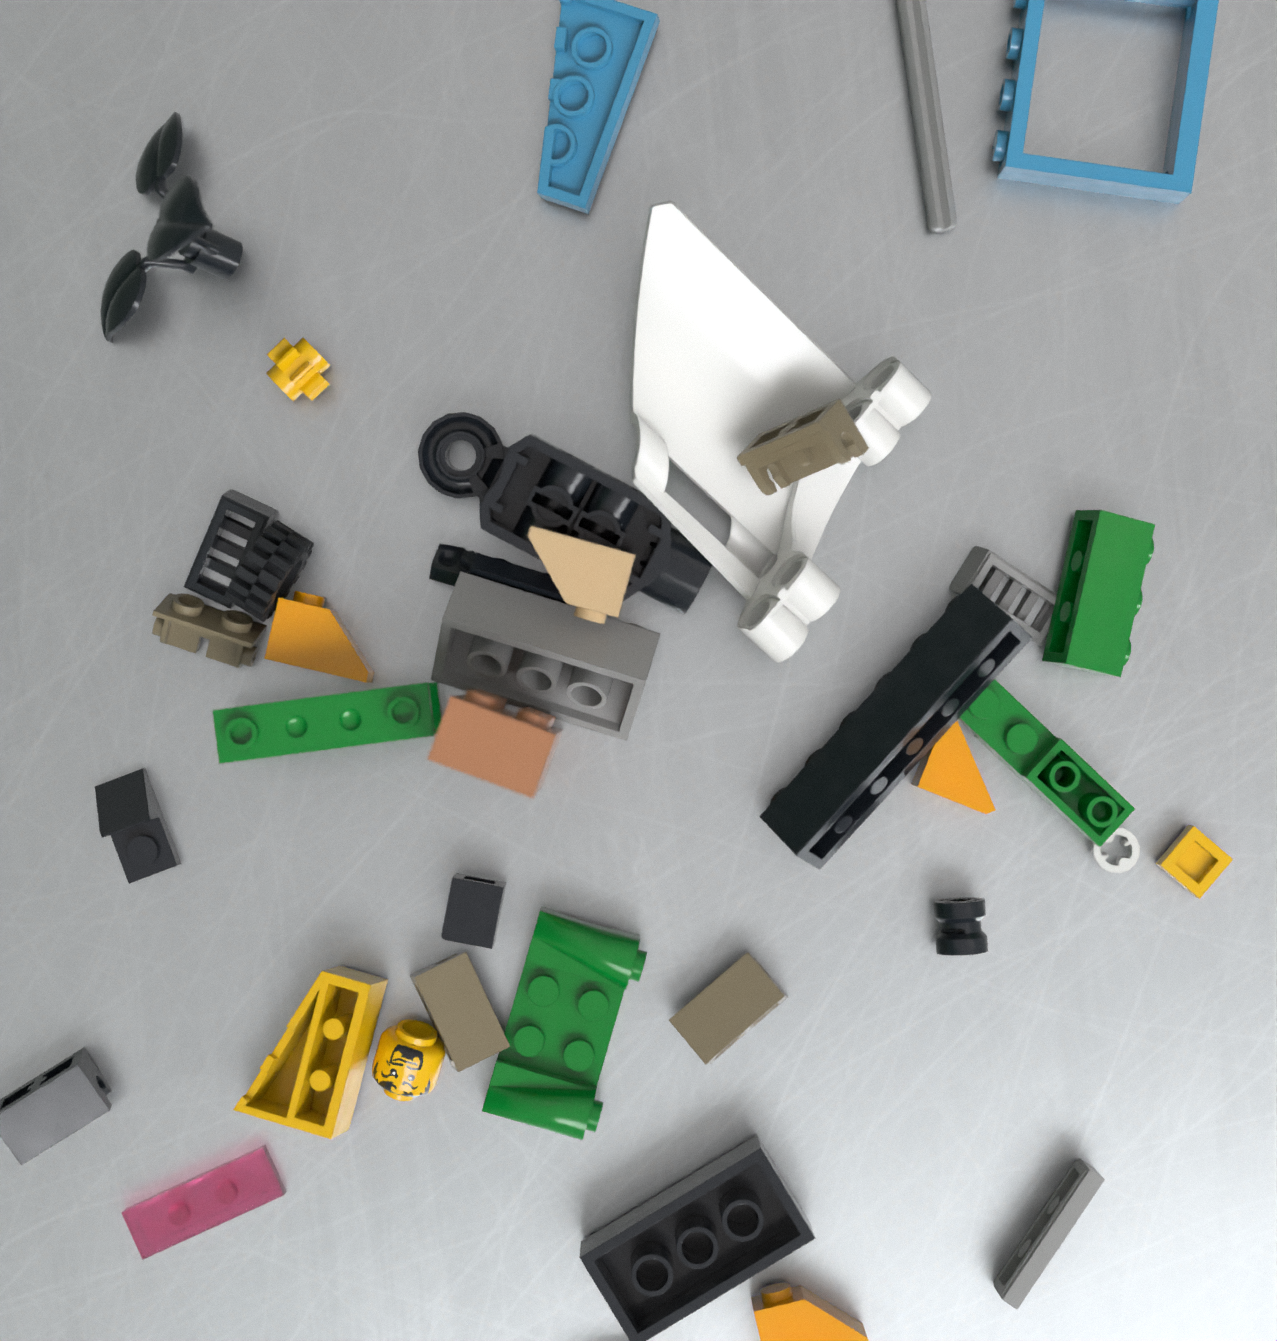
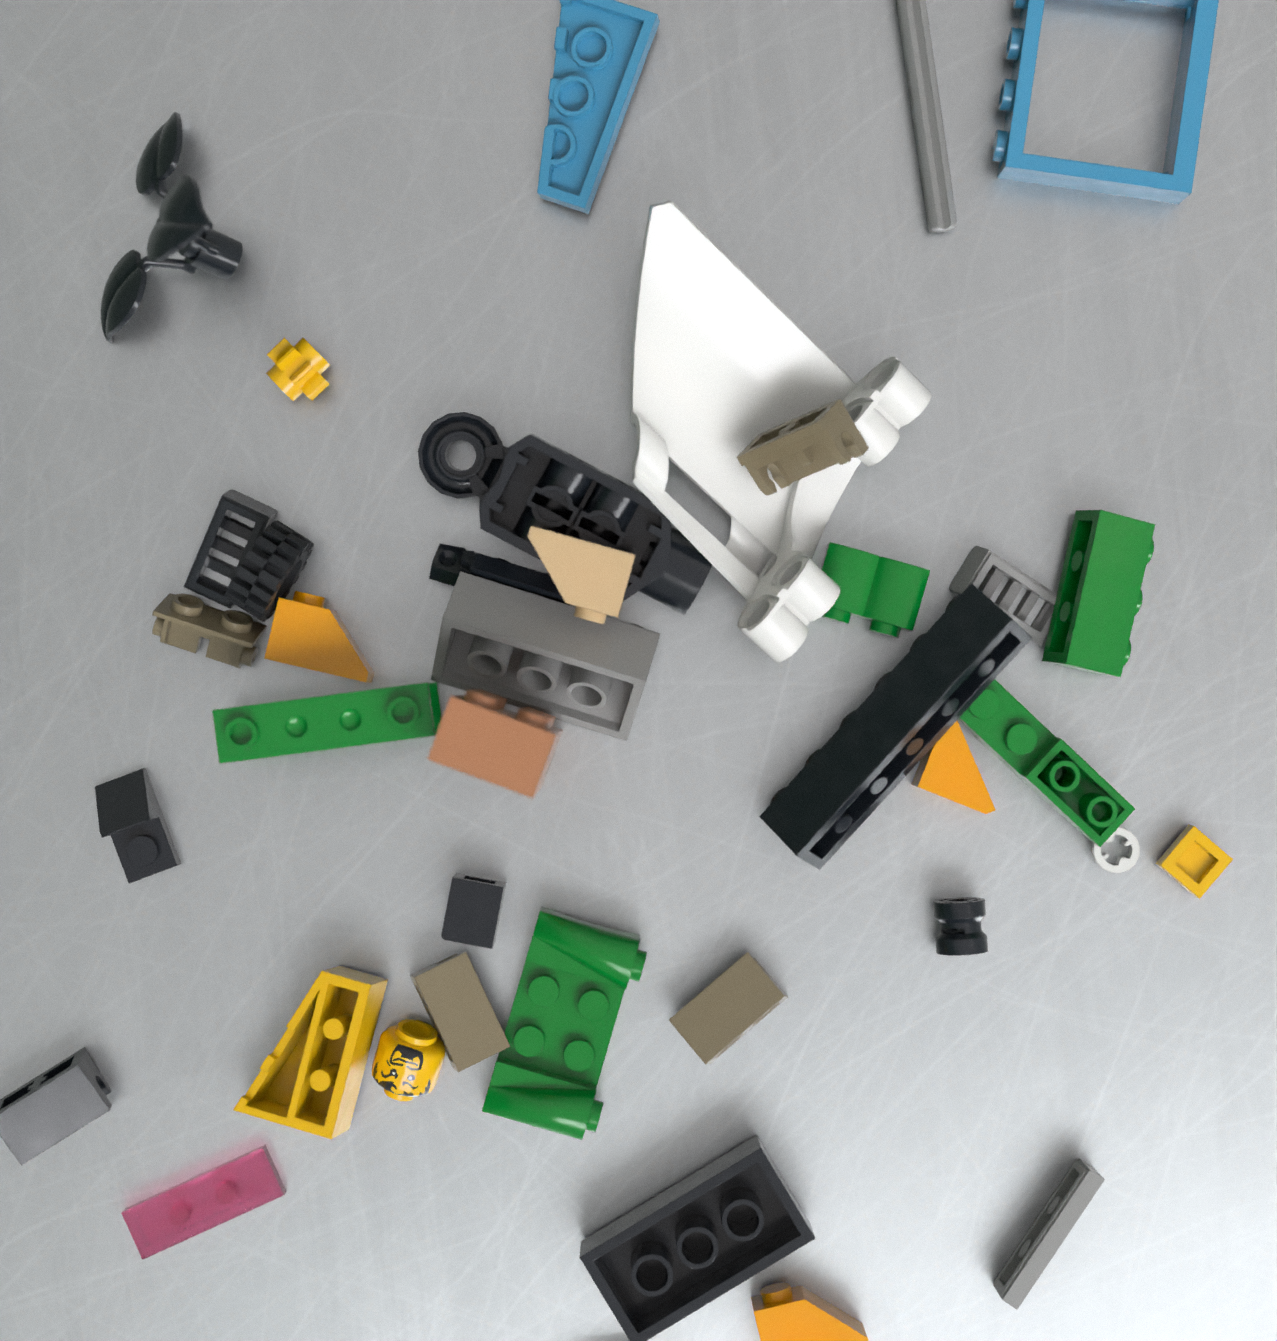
none -> green brick [821,542,930,638]

